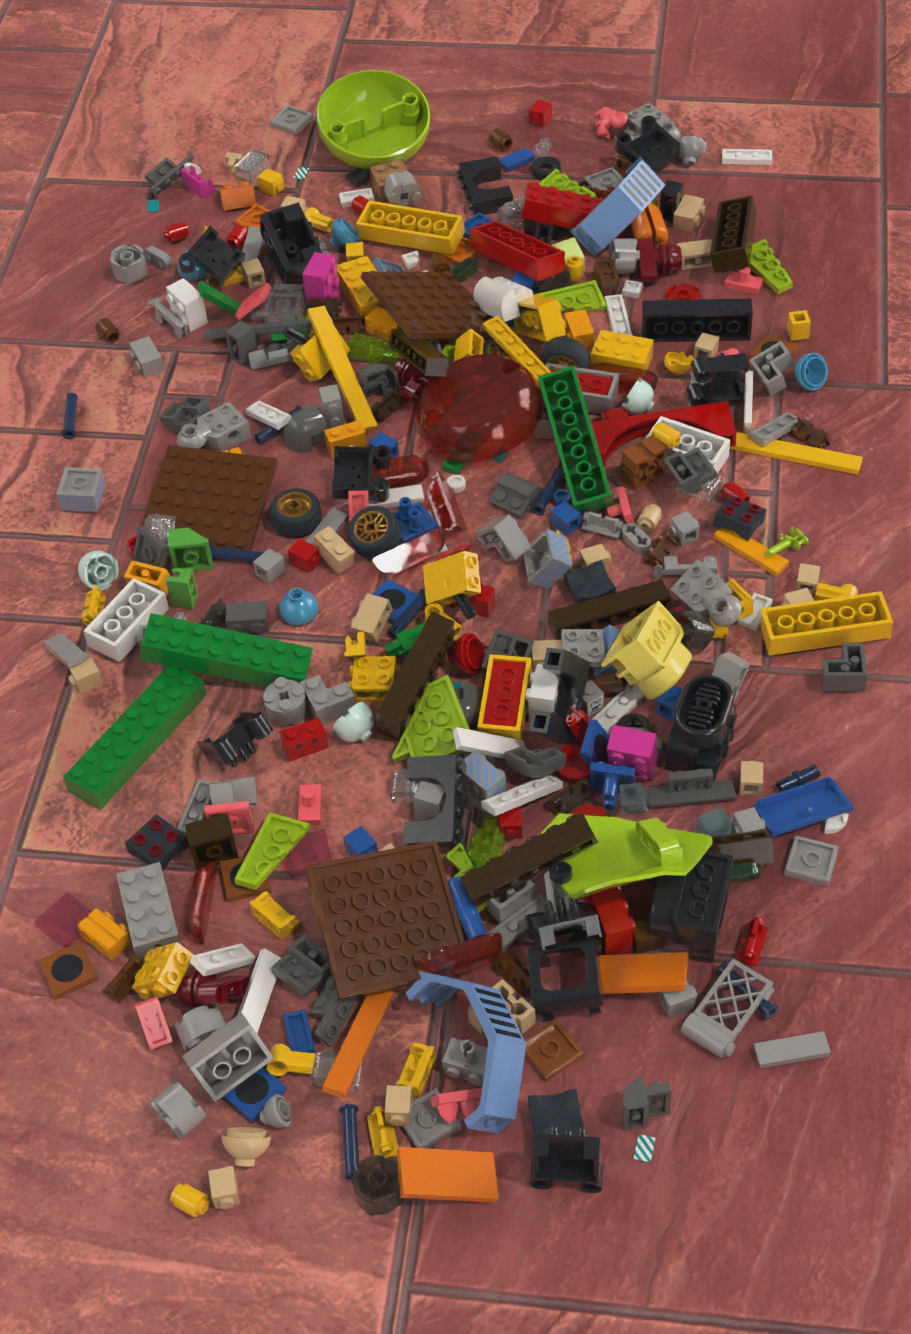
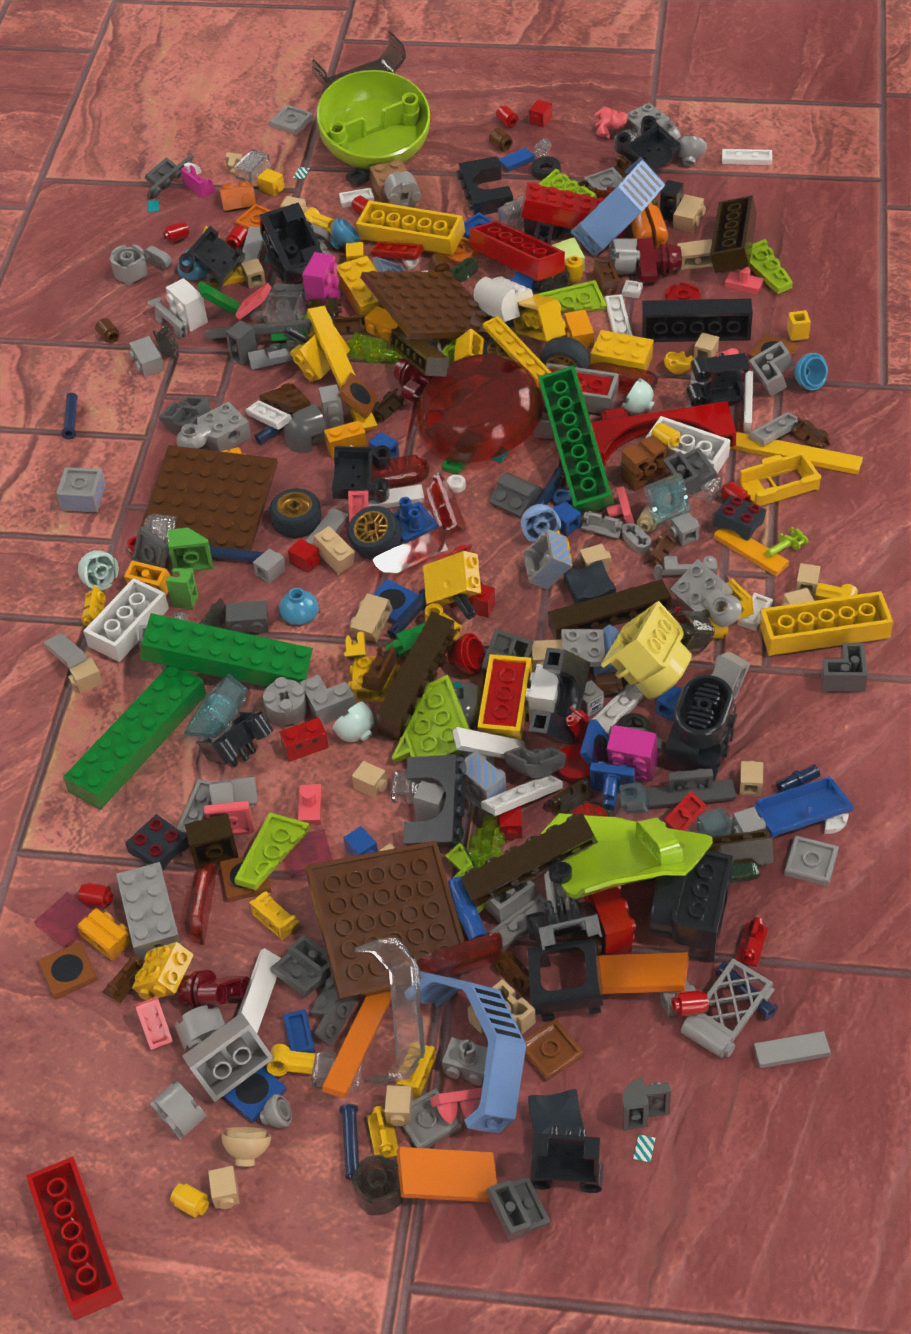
white tile [190,943,256,976] -> none
dark grey brick [356,363,400,398] -> none
light grey brick [474,514,531,563] -> none
reddish brown brick [633,919,667,954] -> none
none -> red brick [26,1156,124,1320]
none -> red brick [78,883,114,908]
none -> clear smoke hinge [153,325,179,359]
none -> clear light blue slope [184,674,248,738]
none -> reddish brown wing [259,383,311,413]
none -> clear smoke windscreen [312,31,406,88]
none -> light grey piece [312,224,330,241]
none -> dark orange tile [338,372,379,419]
none -> tan brick [352,761,387,799]
none -> clear windscreen [355,938,425,1086]
none -> reddish brown hinge [361,645,397,693]
none -> red tile [371,242,424,260]
none -> dark grey brick [486,1176,551,1240]
none -> red brick [496,106,518,128]
none -> light blue cylinder [521,504,561,542]
none -> clear light blue piece [643,473,692,525]
none -> red hinge [663,791,707,831]
none -> red brick [671,990,709,1017]
none -> yellow piece [739,451,821,506]

